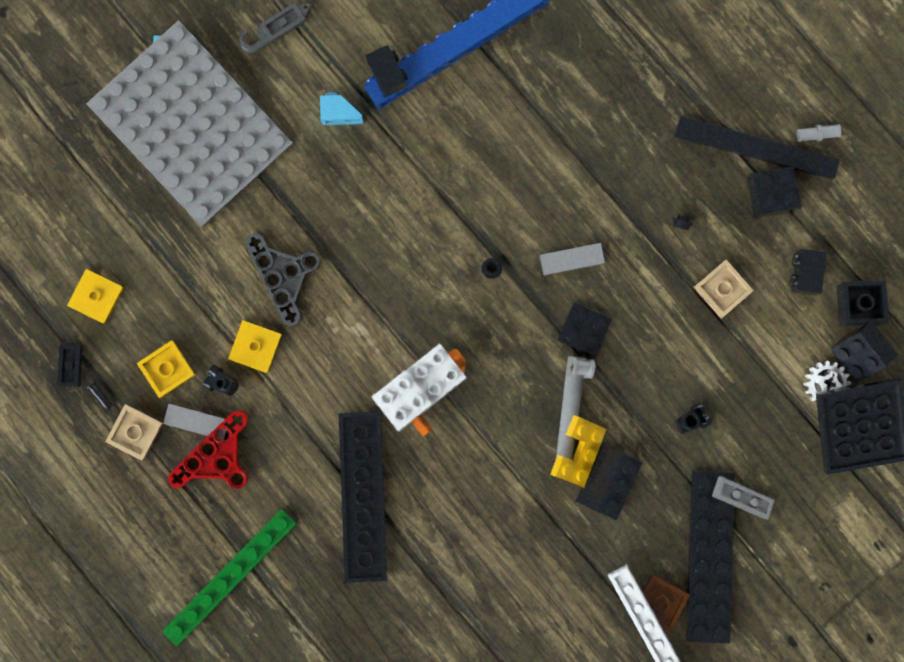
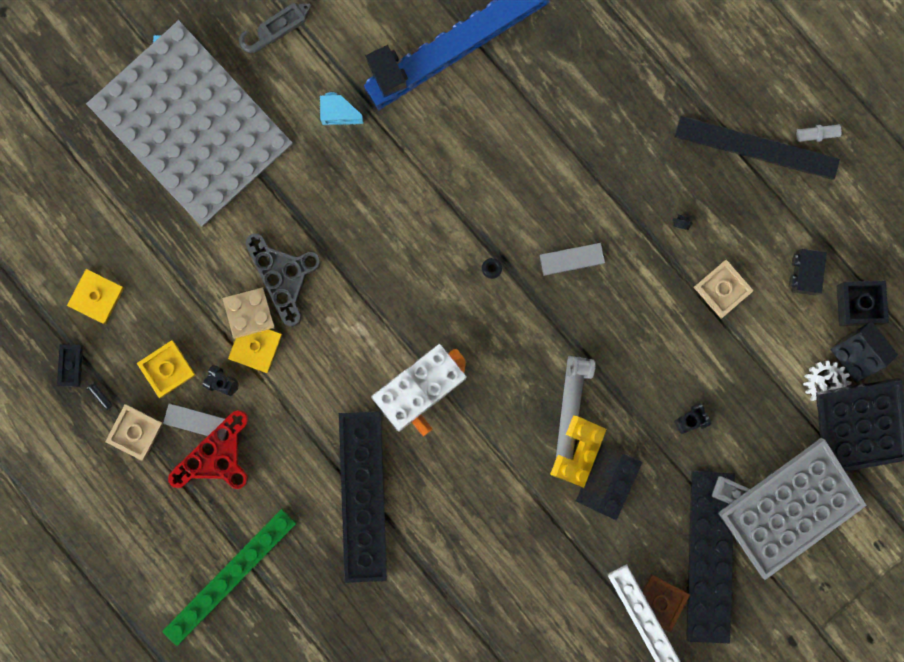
black plate [557,302,612,357] -> none
black brick [747,167,802,218] -> none
none -> tan plate [222,288,274,339]
none -> light grey plate [719,438,867,580]

